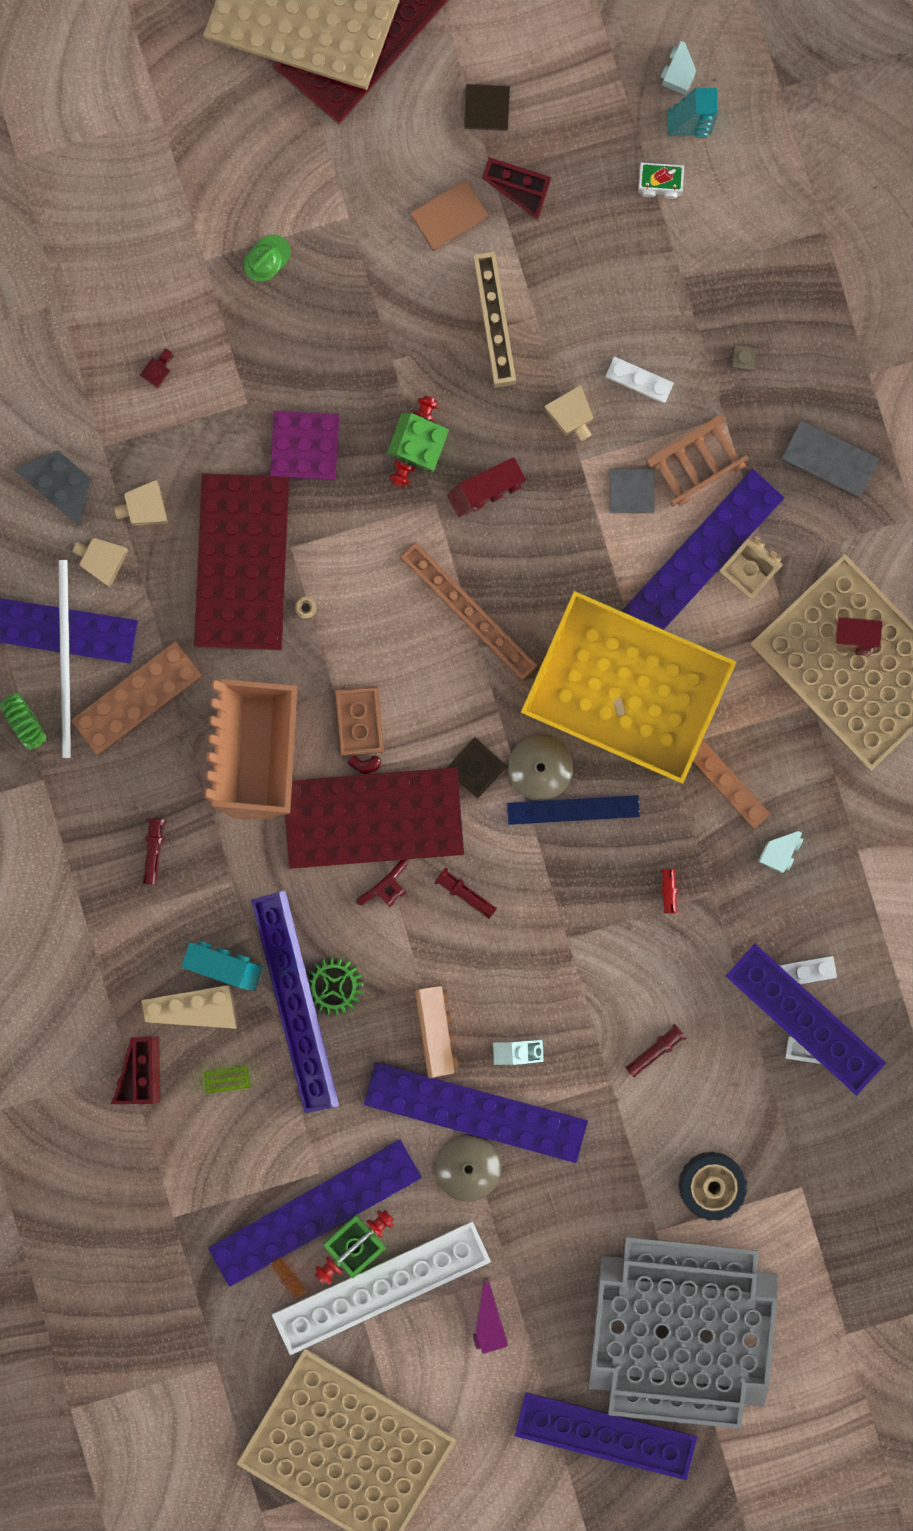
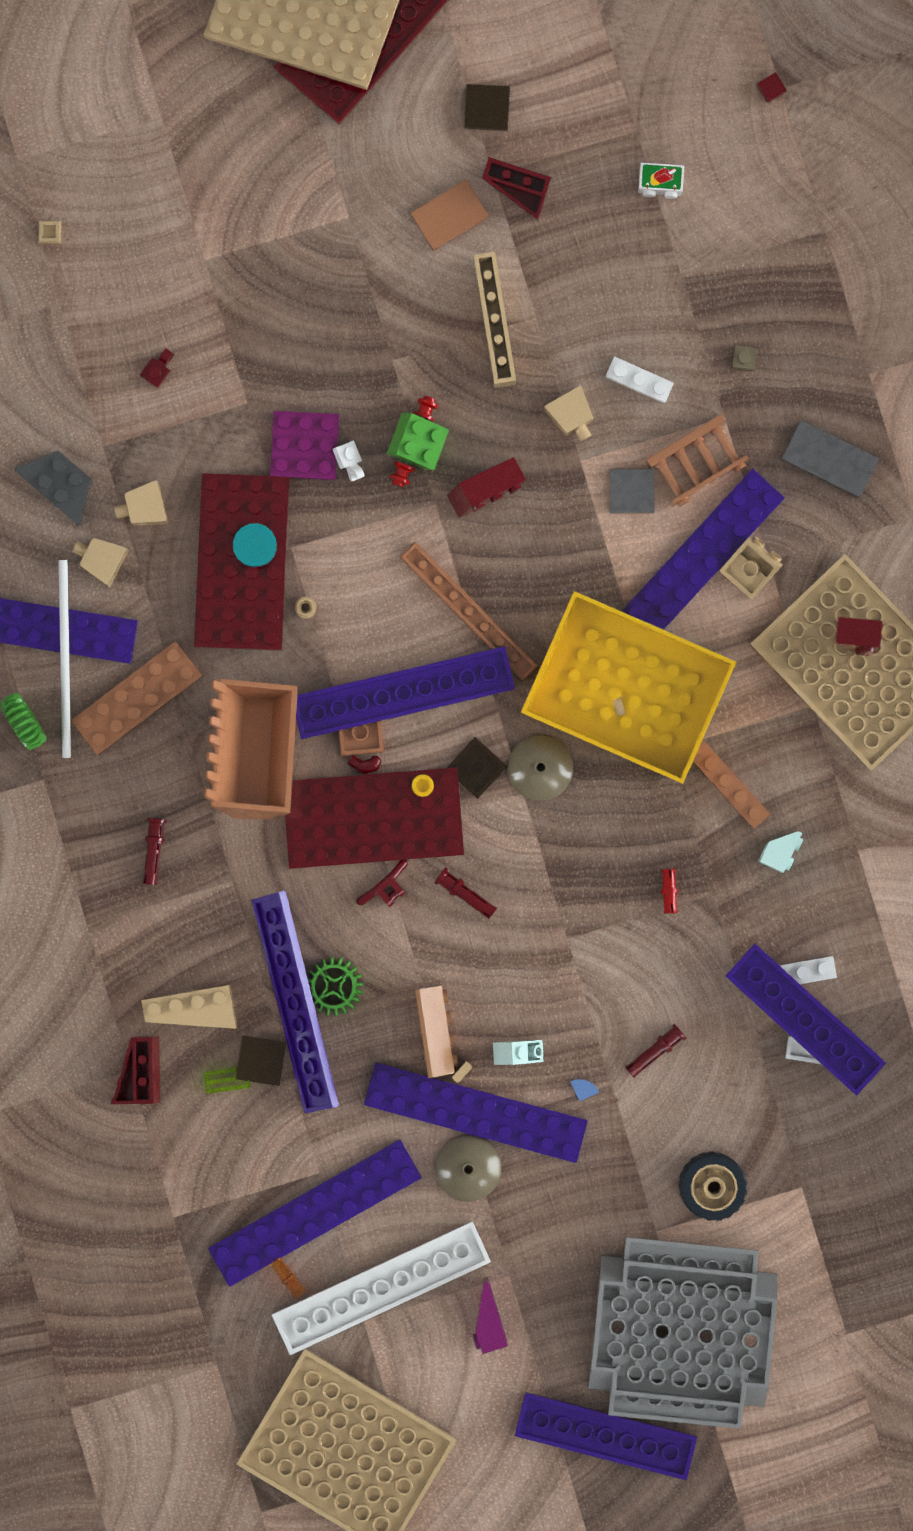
teal wedge [181,940,264,991] -> none
bright green piece [244,235,291,282] -> none
bright green brick [315,1209,394,1285] -> none
clear blue tile [507,795,640,825] -> none
light aqua slope [661,41,696,96] -> none
teal wedge [667,87,718,139] -> none
none -> tan tile [38,221,61,244]
none -> teal tile [233,523,277,568]
none -> dark brown tile [235,1036,286,1086]
none -> dark purple plate [296,646,515,740]
none -> white plate [332,441,364,482]
none -> yellow tile [412,775,434,797]
none -> tan tile [452,1060,472,1083]
none -> medium blue tile [570,1079,599,1101]
none -> dark red tile [757,72,787,103]

